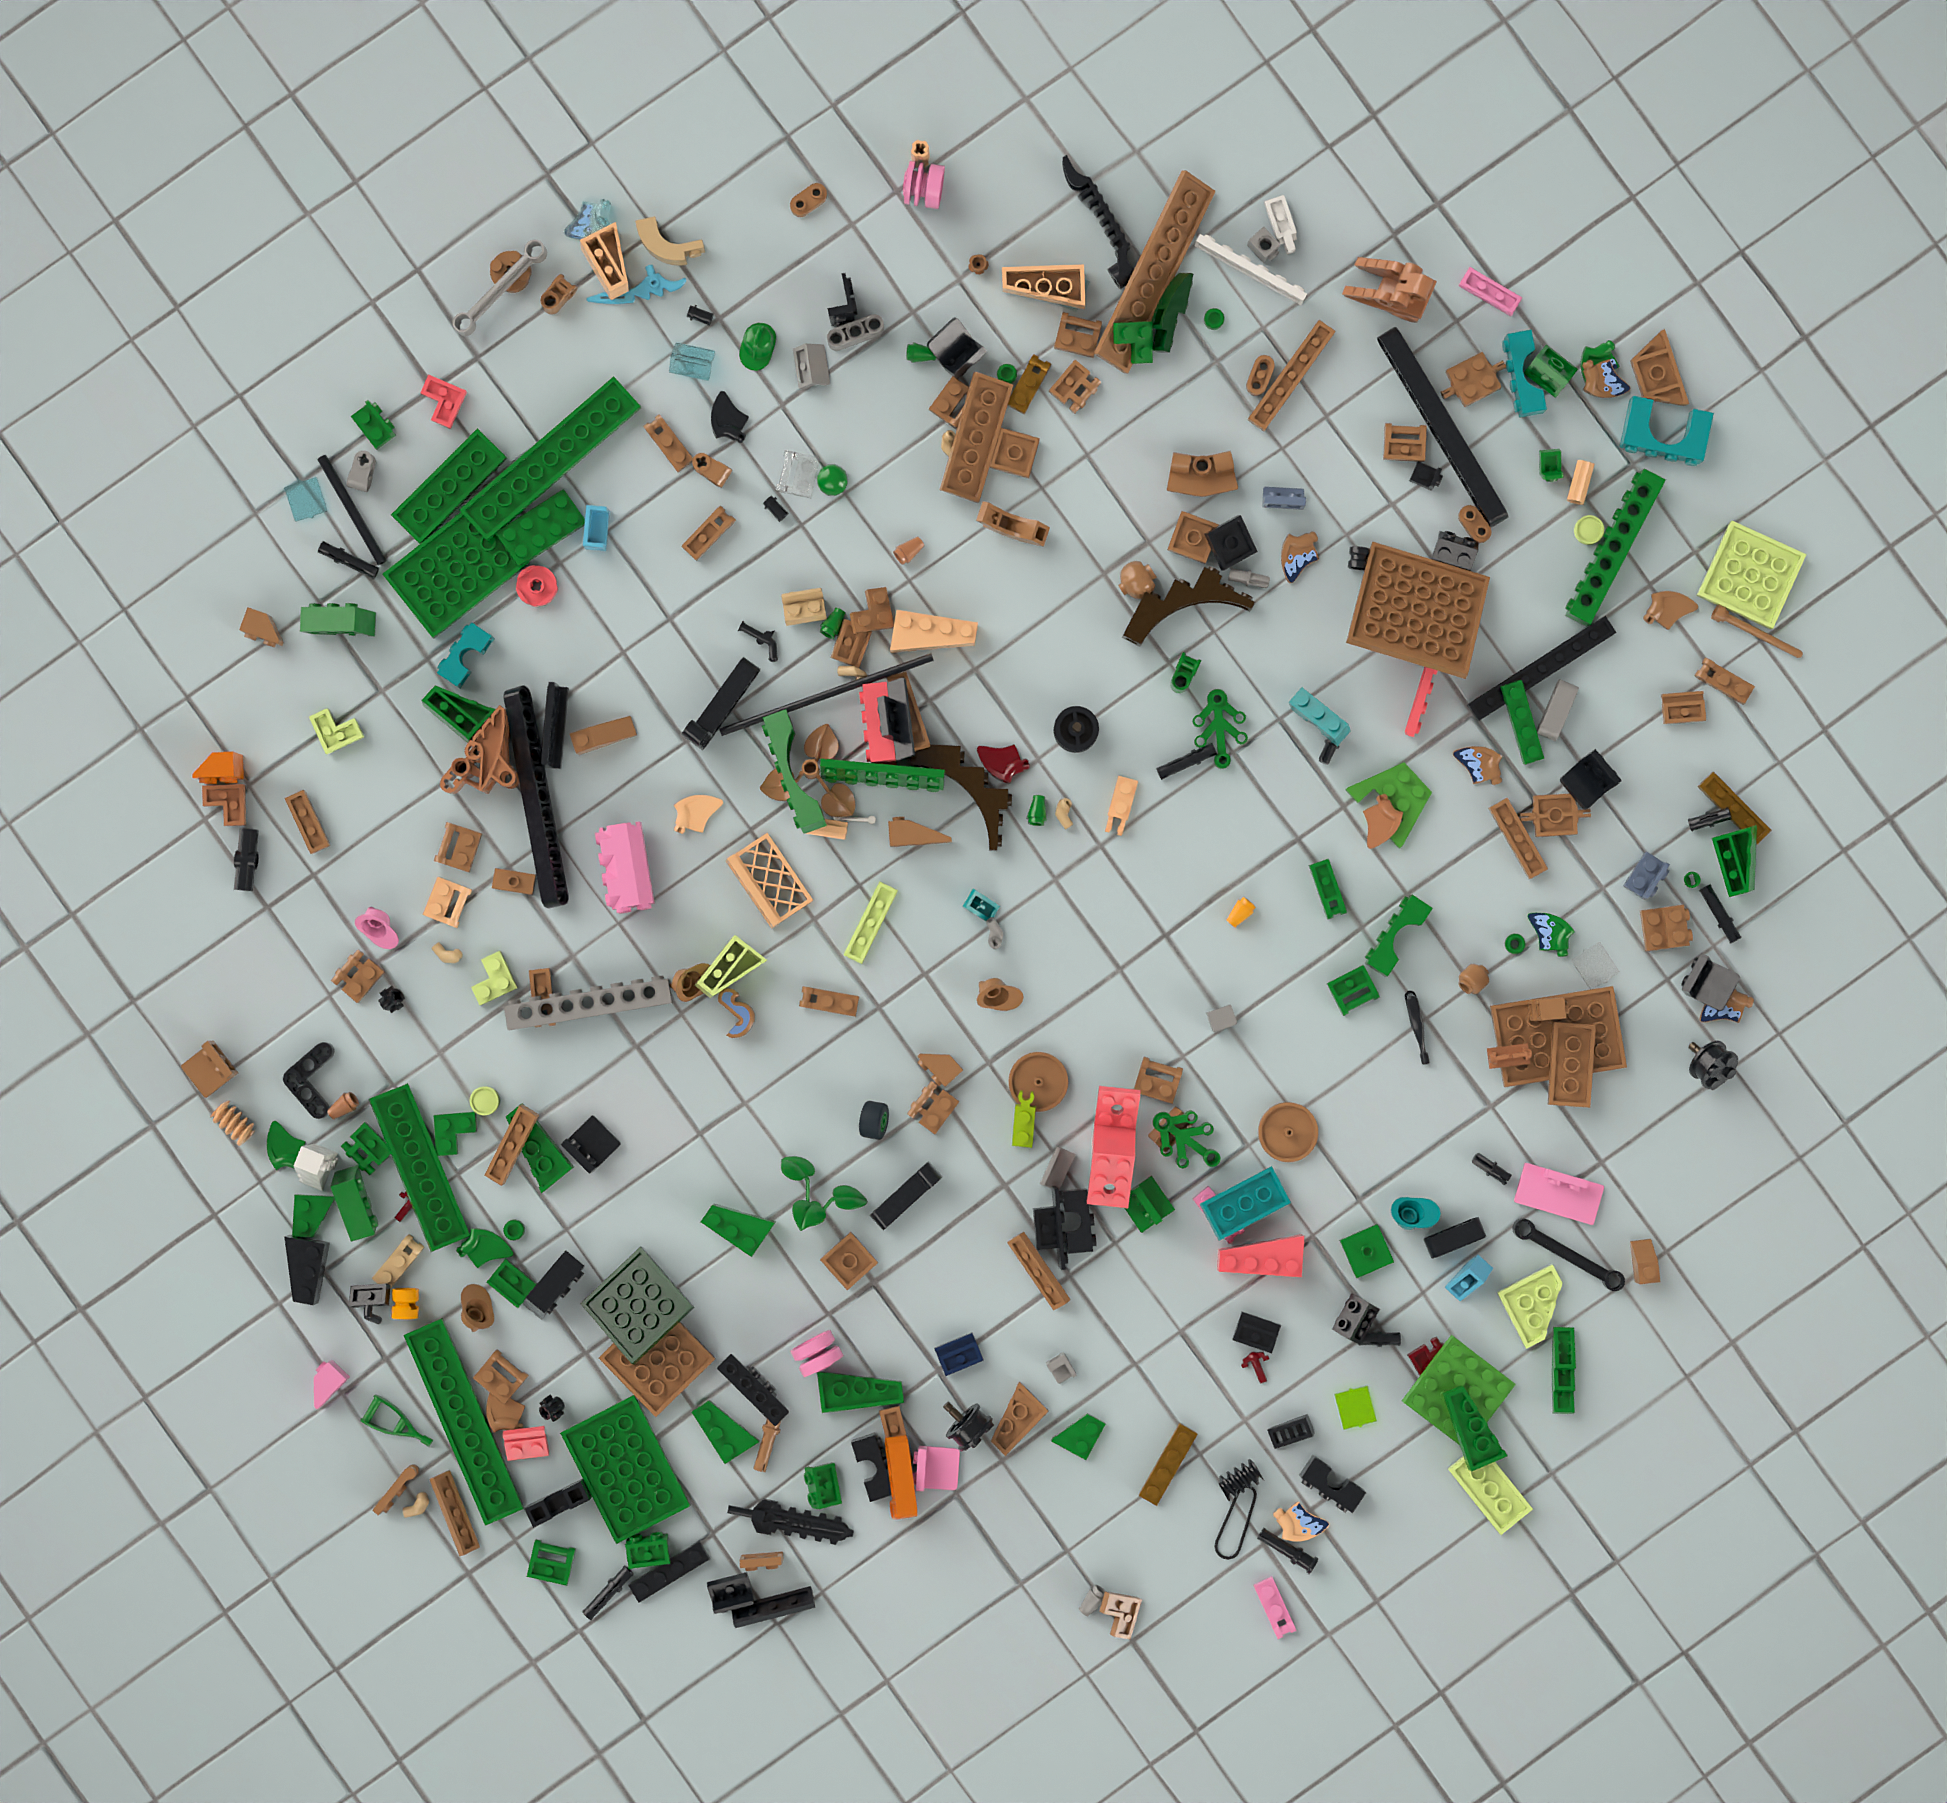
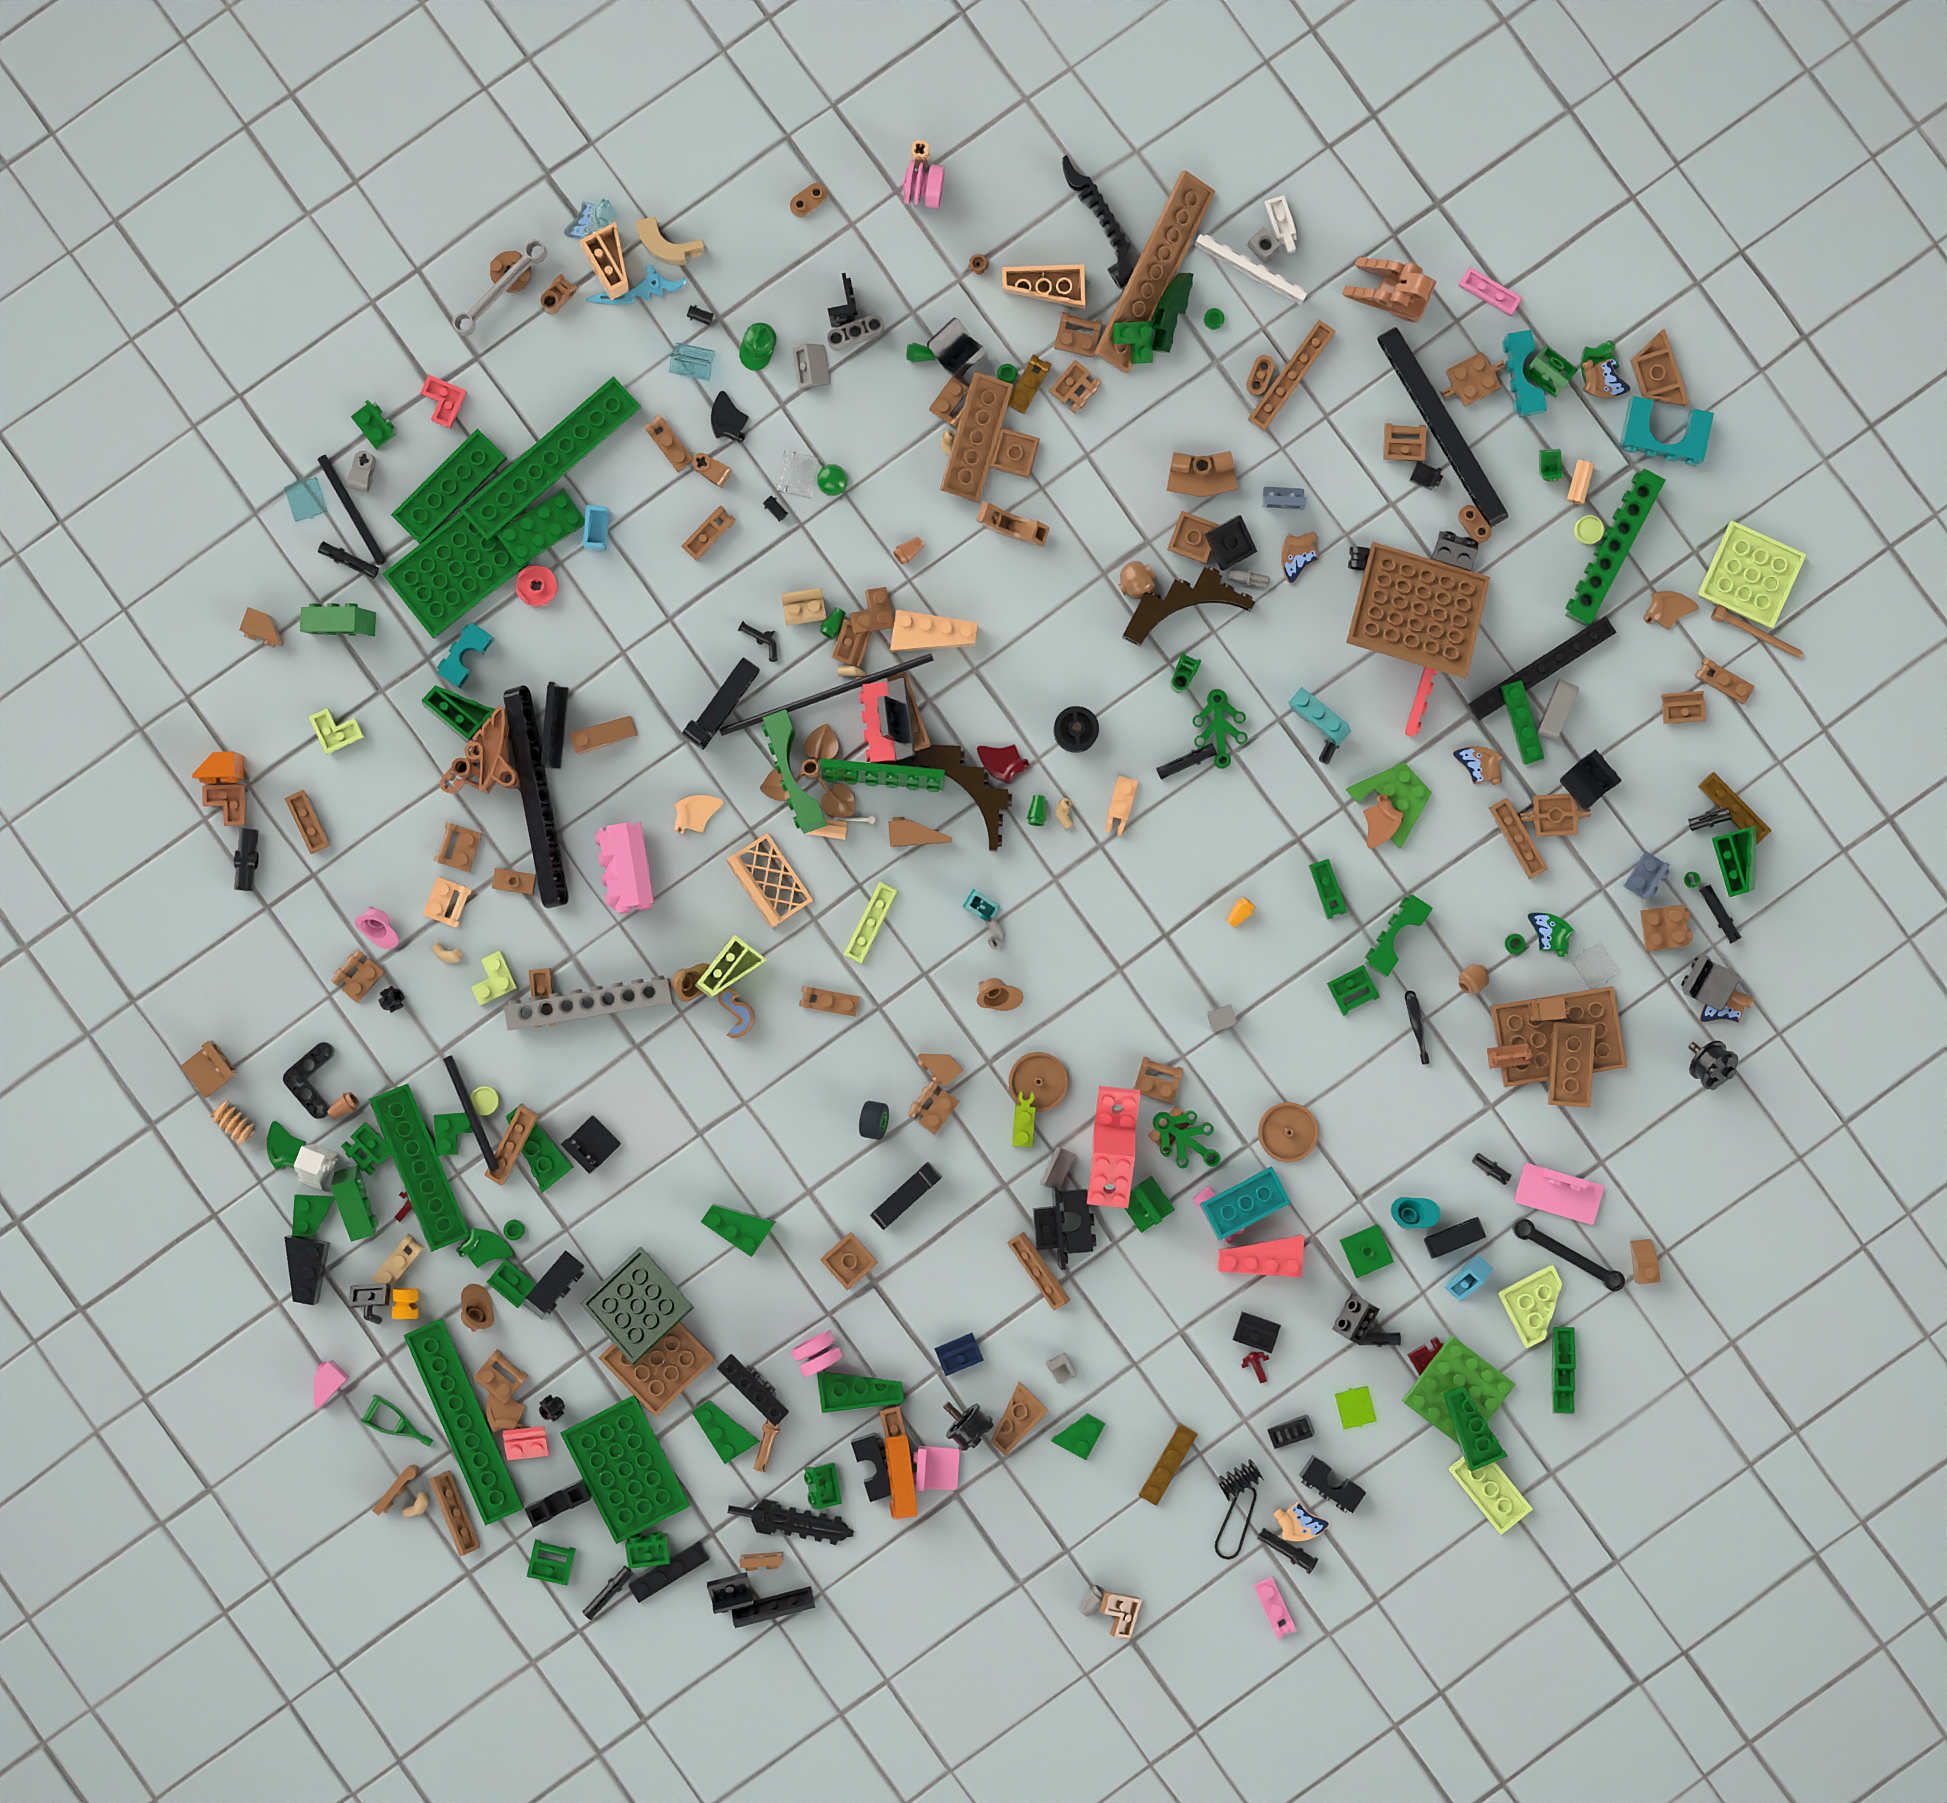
green plant [781,1156,868,1231] -> none
none -> black piece [443,1055,500,1173]

